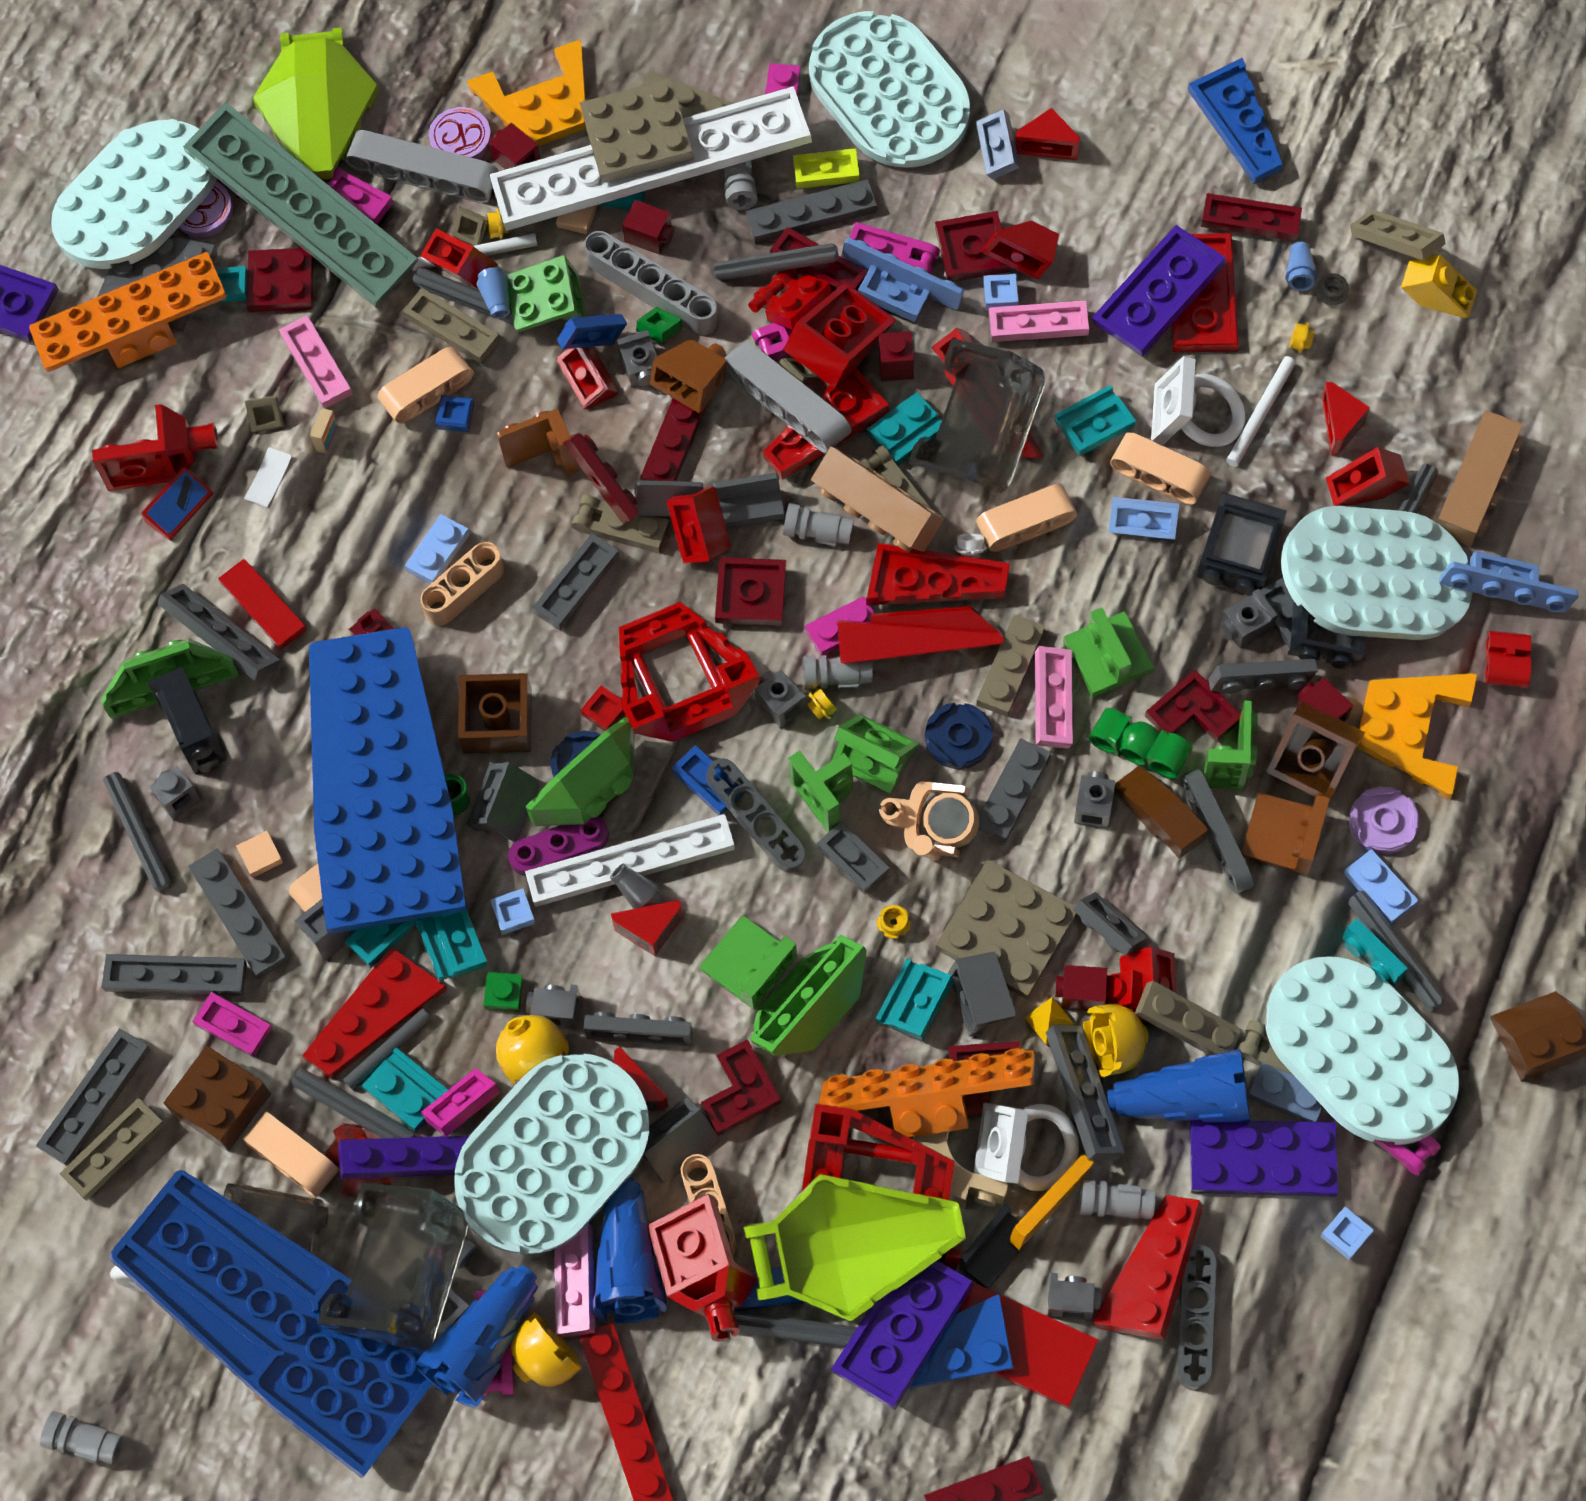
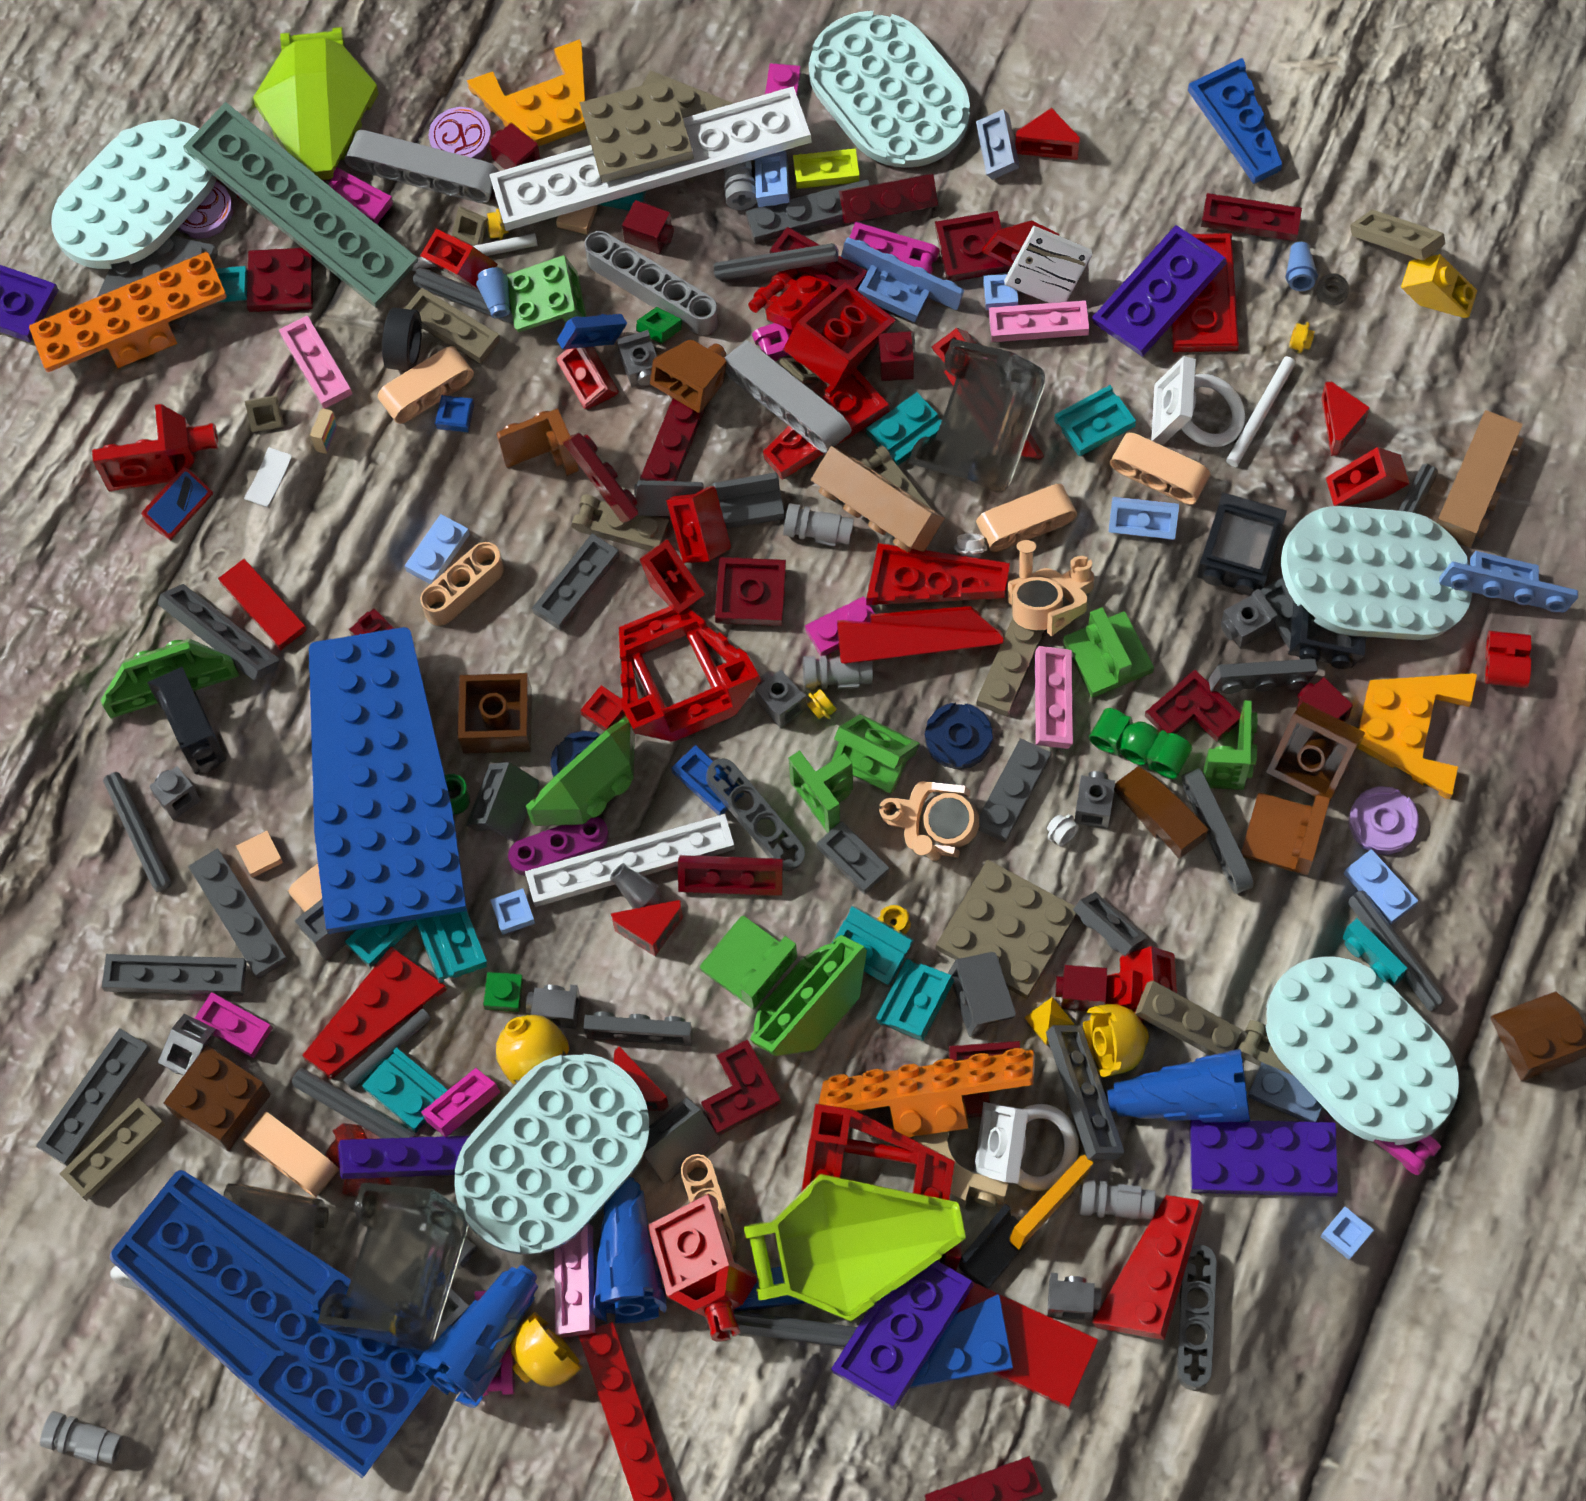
none -> flat silver brick [158,1014,216,1075]
none -> black tyre [382,308,422,371]
none -> red slope [639,539,705,614]
none -> dark red plate [678,855,783,896]
none -> light blue plate [755,151,790,207]
none -> teal plate [832,906,915,985]
none -> dark red plate [839,174,939,223]
none -> white tile [1004,225,1092,303]
none -> light nougat piece [1008,540,1094,637]
none -> white plate [1047,814,1079,846]

